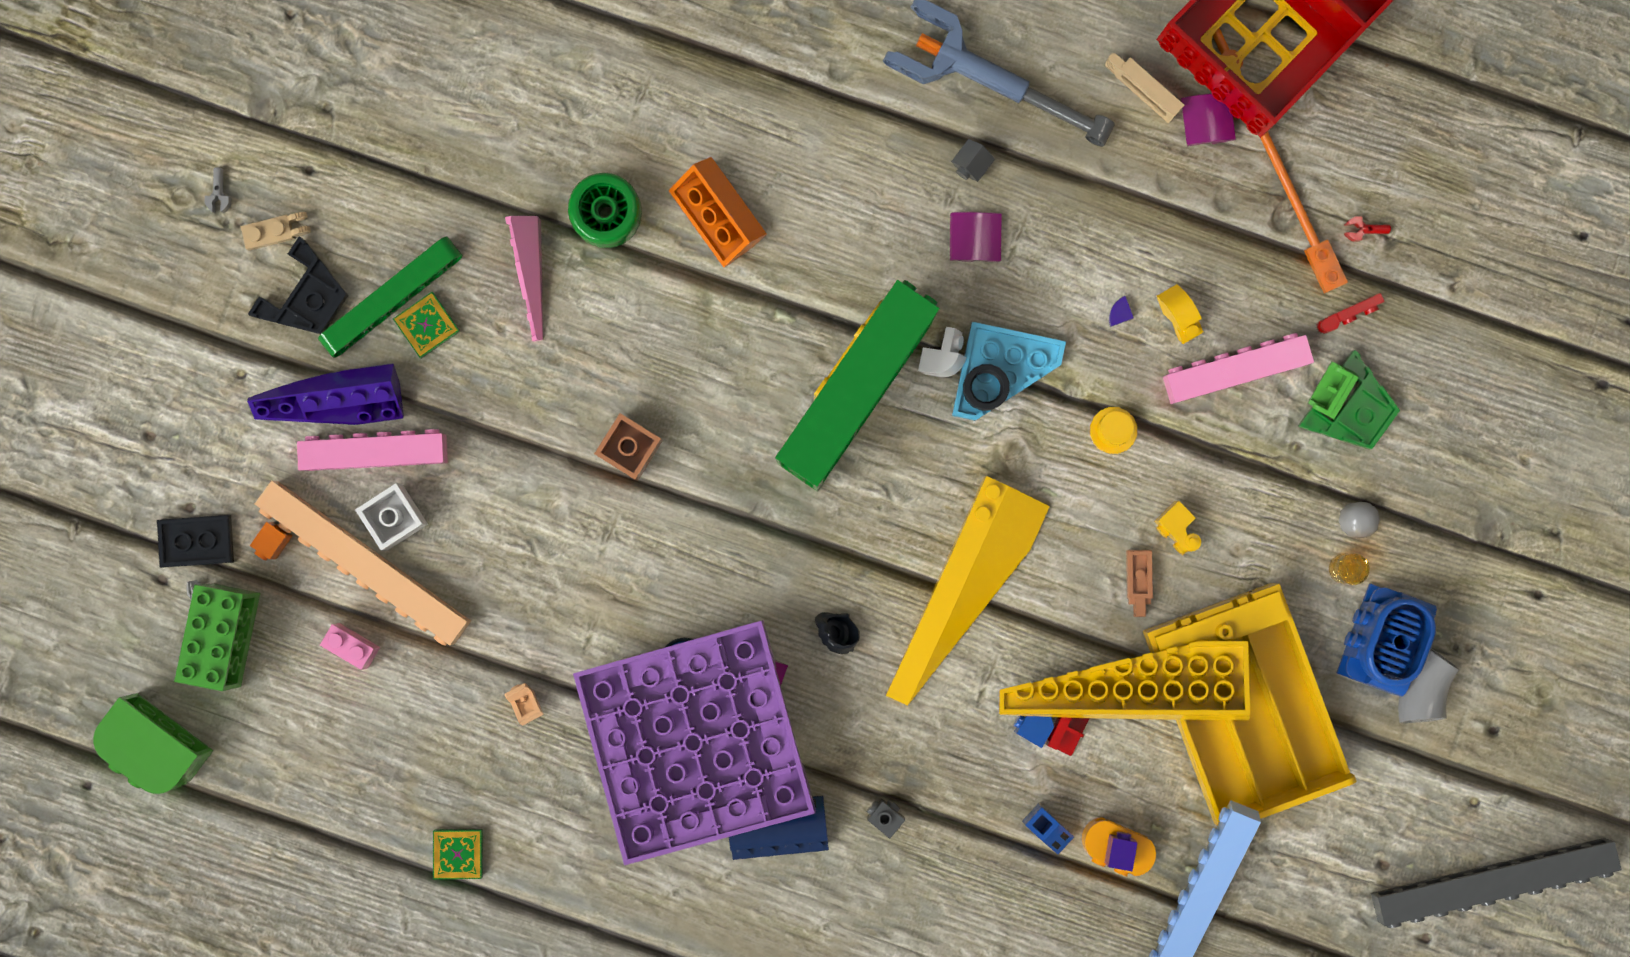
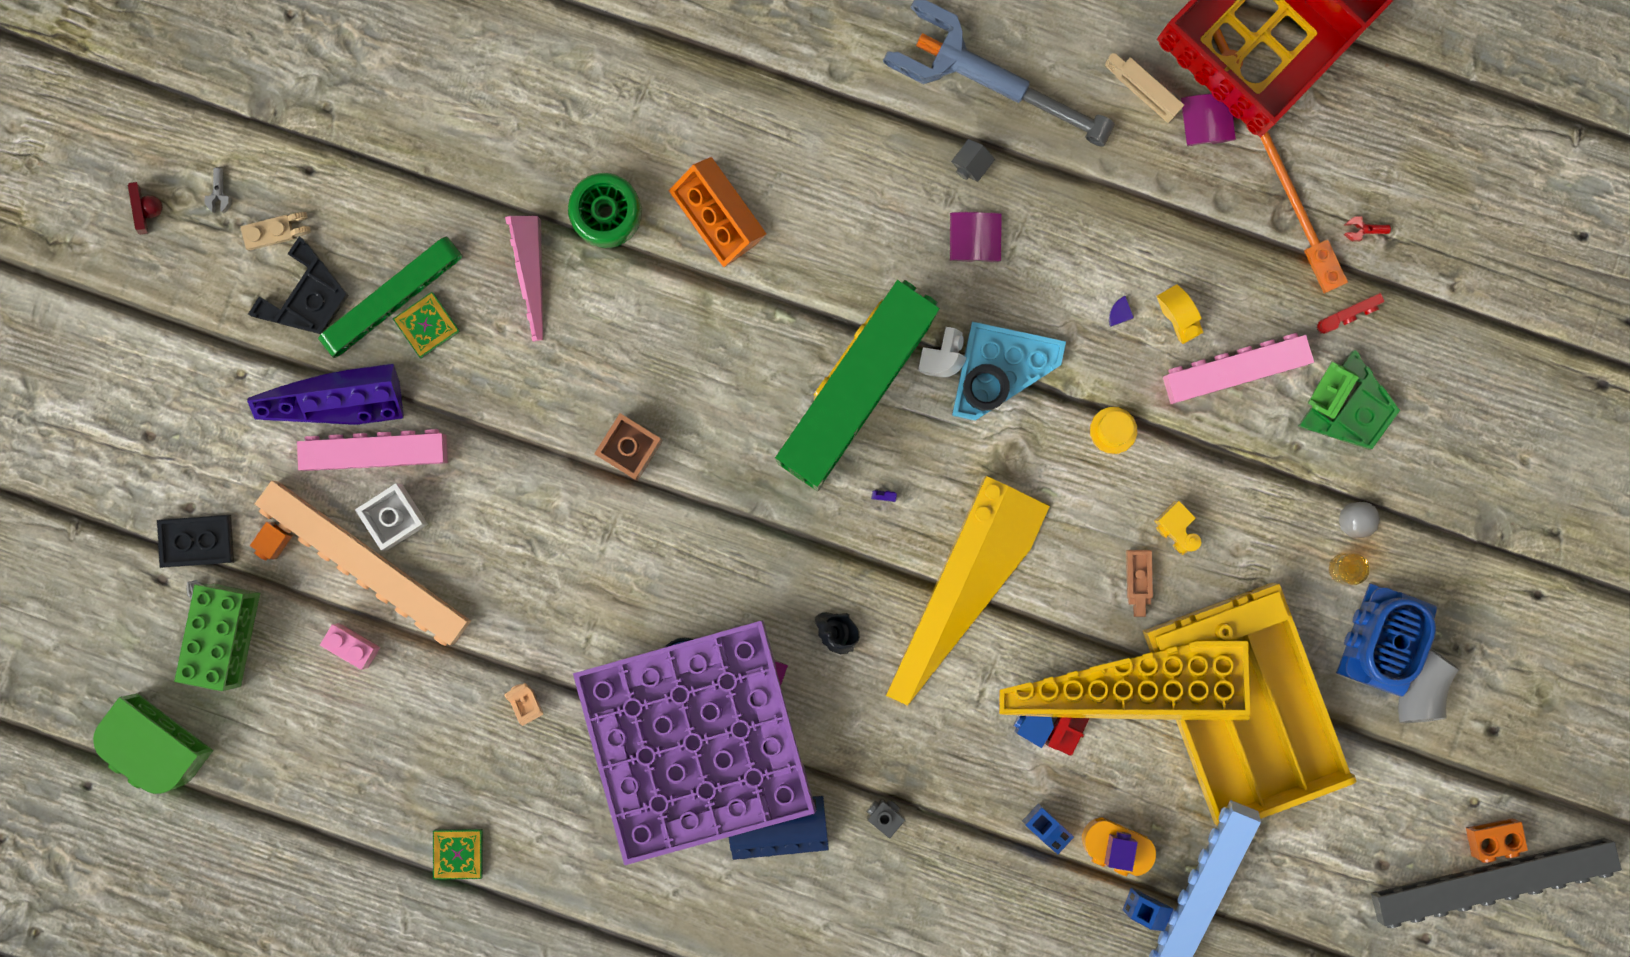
none -> dark red tile [127,182,163,235]
none -> dark purple tile [871,490,897,502]
none -> blue slope [1122,888,1173,931]
none -> orange brick [1466,818,1528,863]

